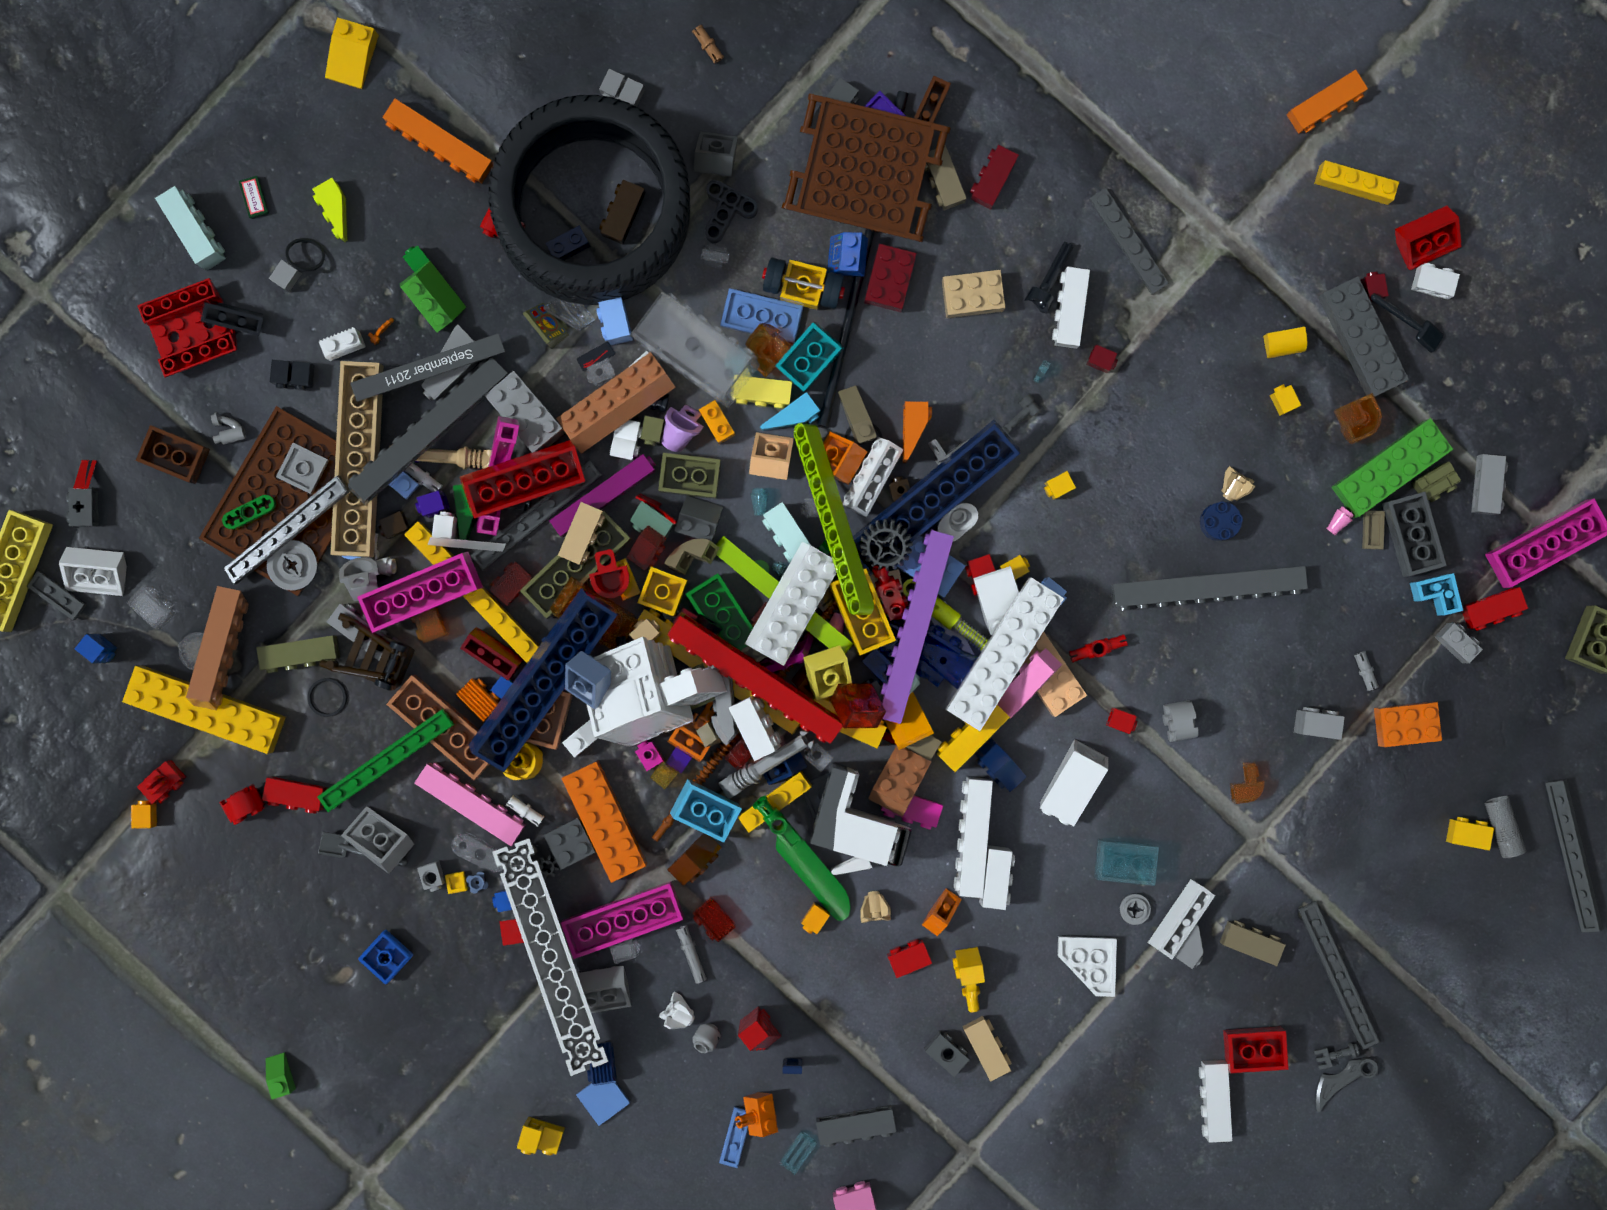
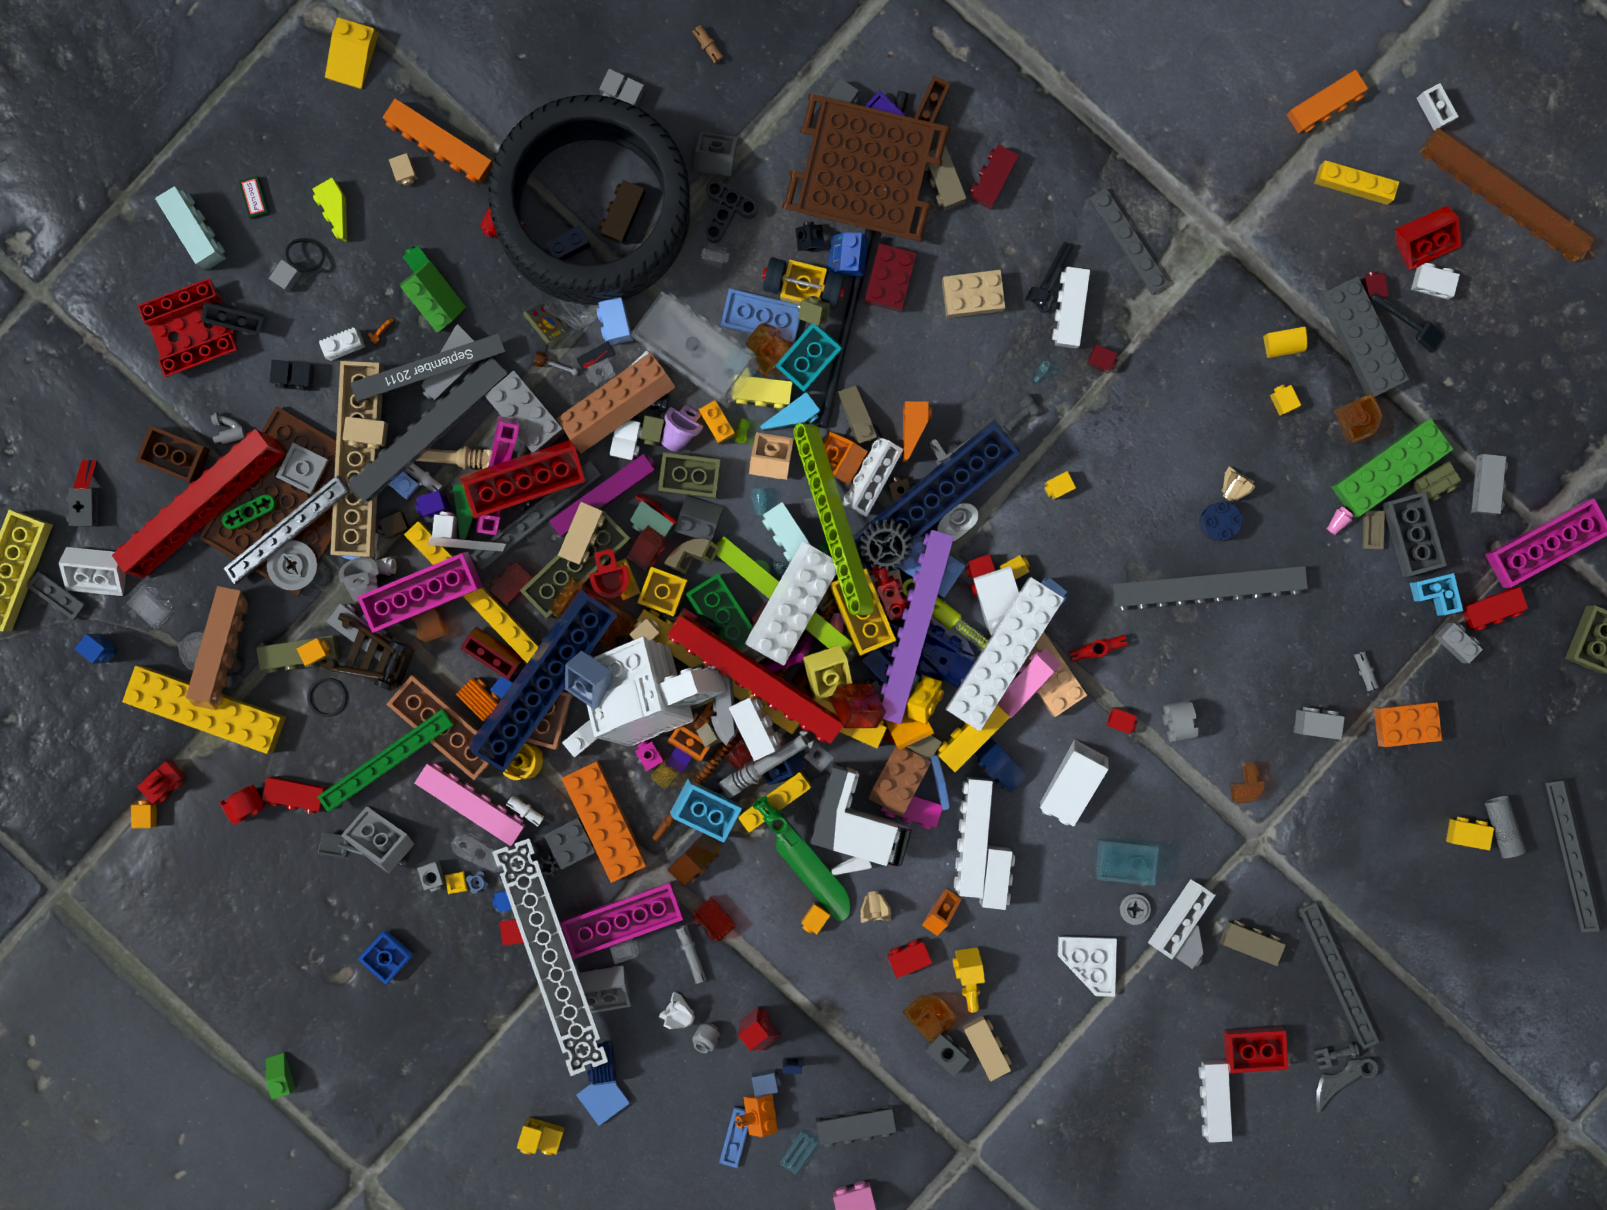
none -> red brick [112,429,286,578]
none -> light orange brick [297,638,330,666]
none -> tan brick [343,417,388,449]
none -> tan brick [389,153,418,186]
none -> hinge [533,351,579,376]
none -> clear neon green pin [733,419,751,444]
none -> sand blue brick [752,1069,781,1097]
none -> black brick [795,221,825,252]
none -> olive brick [798,296,830,326]
none -> clear orange brick [903,994,956,1043]
none -> yellow brick [906,676,944,724]
none -> medium blue tile [931,755,950,810]
none -> white brick [1417,83,1458,132]
none -> clear orange brick [1419,128,1594,261]

